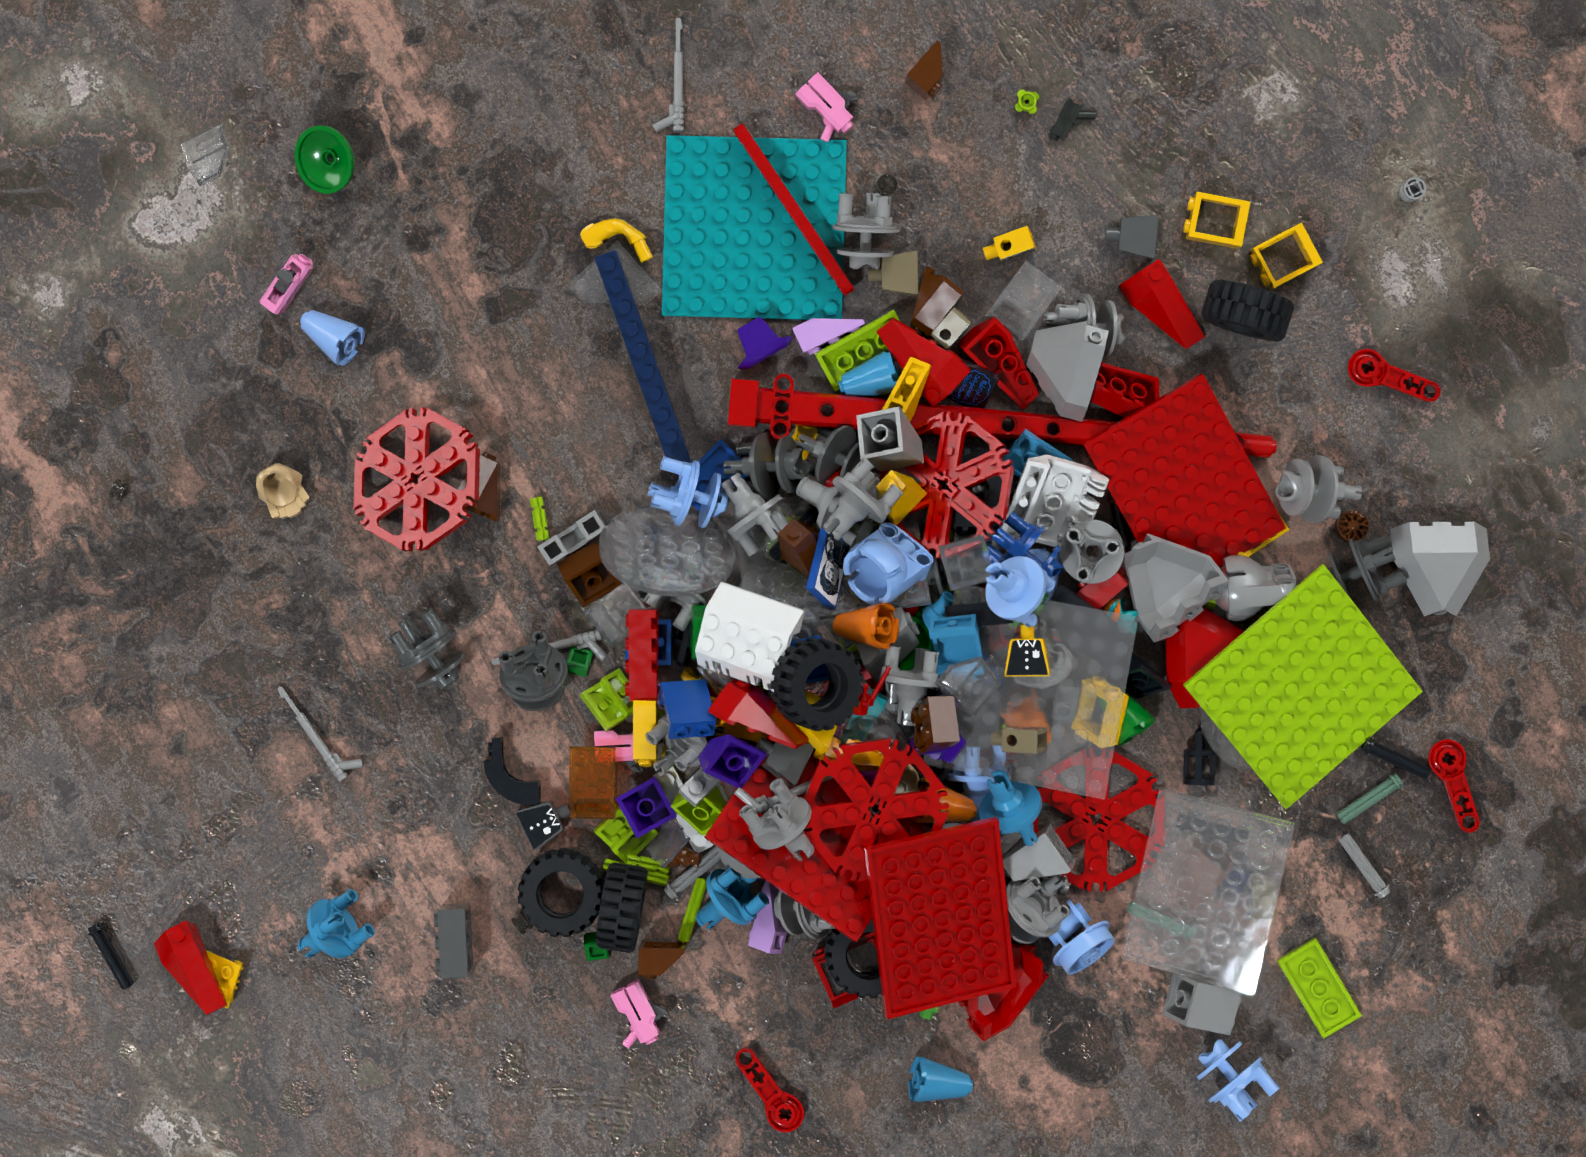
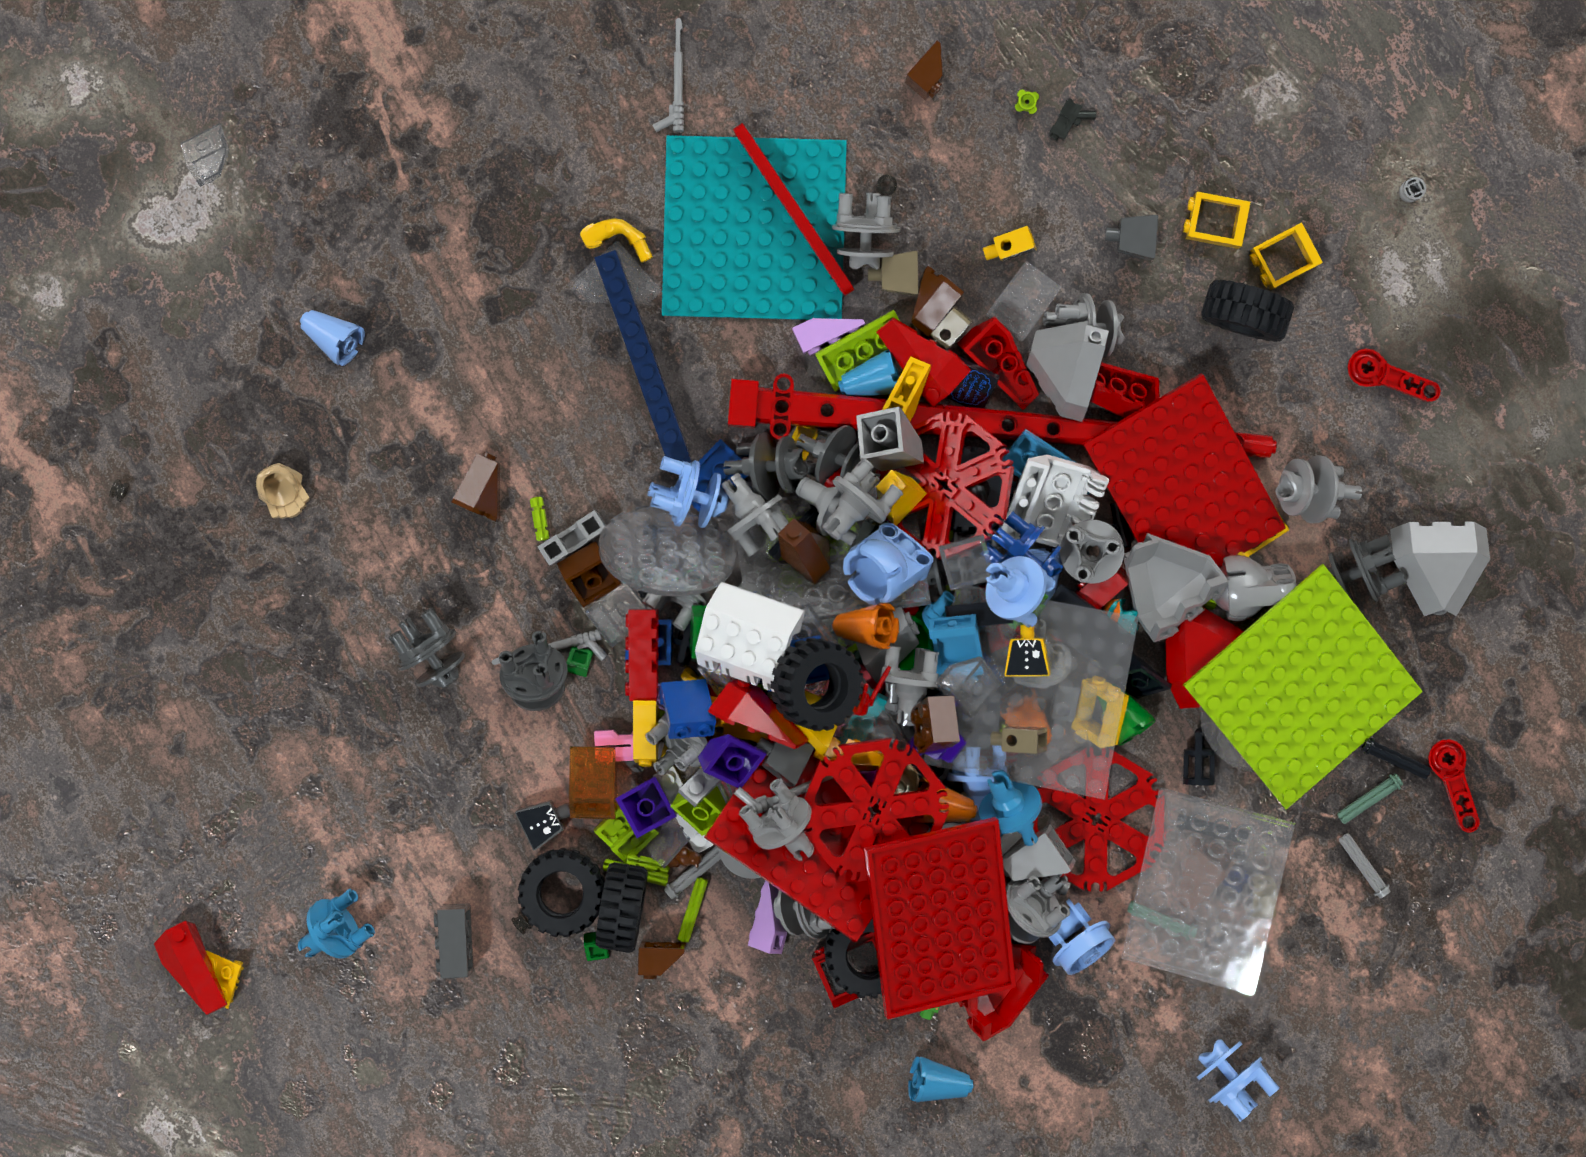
black axle [88,922,134,990] -> none
bright pink piece [260,254,314,315] -> none
light grey piece [278,687,363,782] -> none
green dish [294,125,354,194] -> none
plate [353,407,480,552] -> none
black arch [483,736,541,805] -> none
lime slope [580,668,633,731] -> none
bright pink piece [610,979,670,1049] -> none
dark azure piece [696,867,769,930] -> none
red beam [735,1047,804,1133] -> none
dark purple piece [737,317,794,370] -> none
bright pink piece [795,73,858,142] -> none
tile [806,527,849,610] -> none
red wedge [1118,259,1205,350] -> none
light grey slope [1162,971,1242,1035] -> none
lime tile [1276,938,1362,1039] -> none
reddish brown wheel [1334,510,1369,542] -> none

